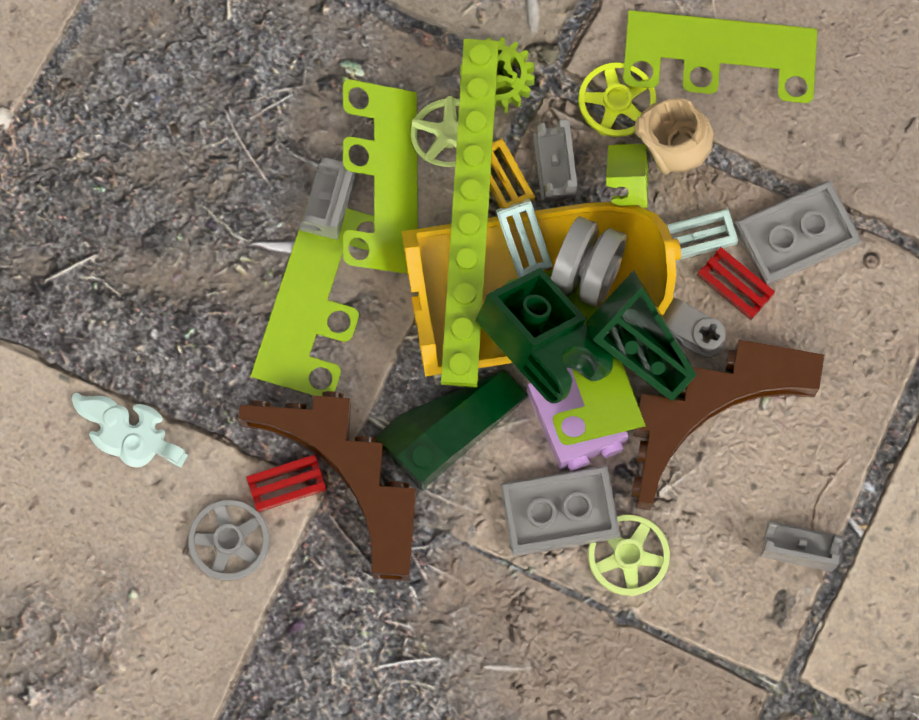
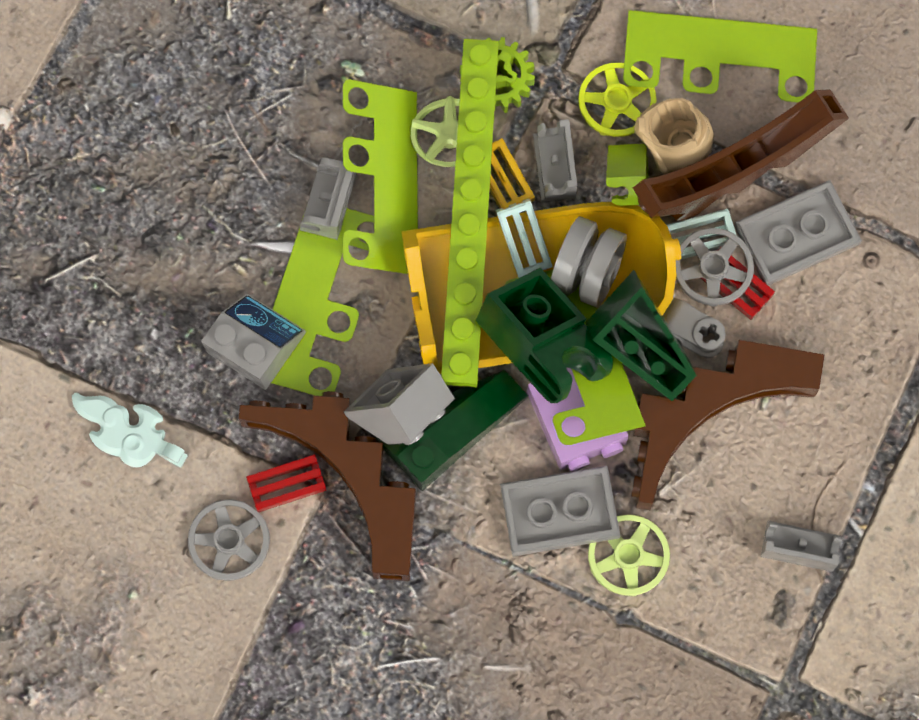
none -> light grey slope [201,294,306,390]
none -> light grey slope [344,363,455,445]
none -> reddish brown arch [633,89,849,221]
none -> light grey wheel [676,228,754,307]

